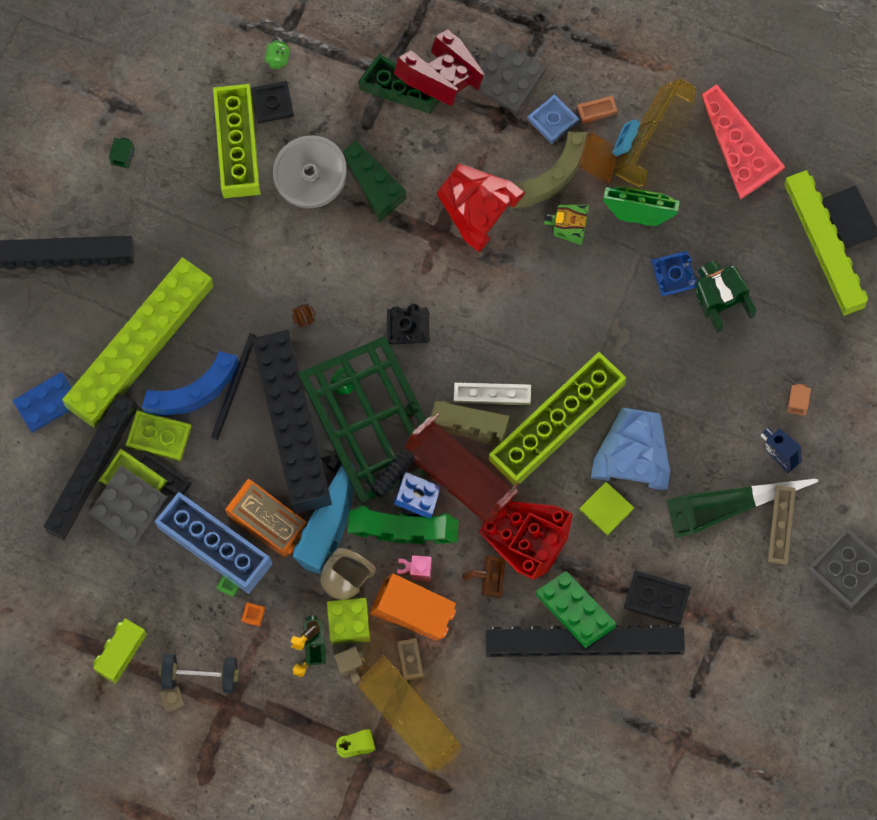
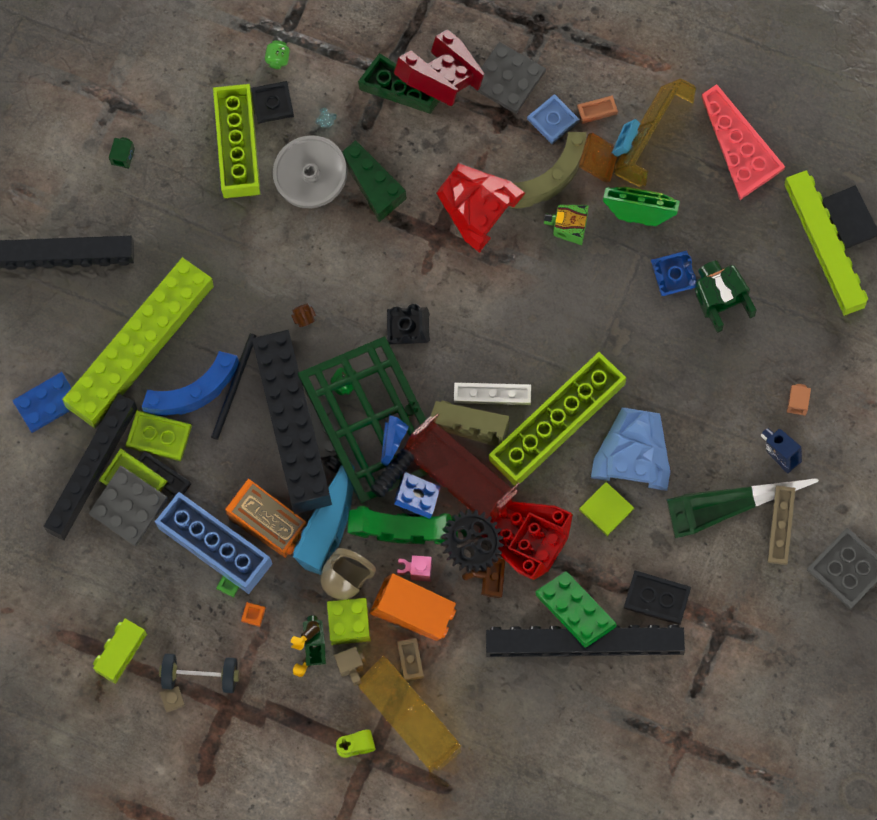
none -> clear light blue plant [315,108,337,127]
none -> blue slope [381,415,409,466]
none -> black gear [440,509,504,573]

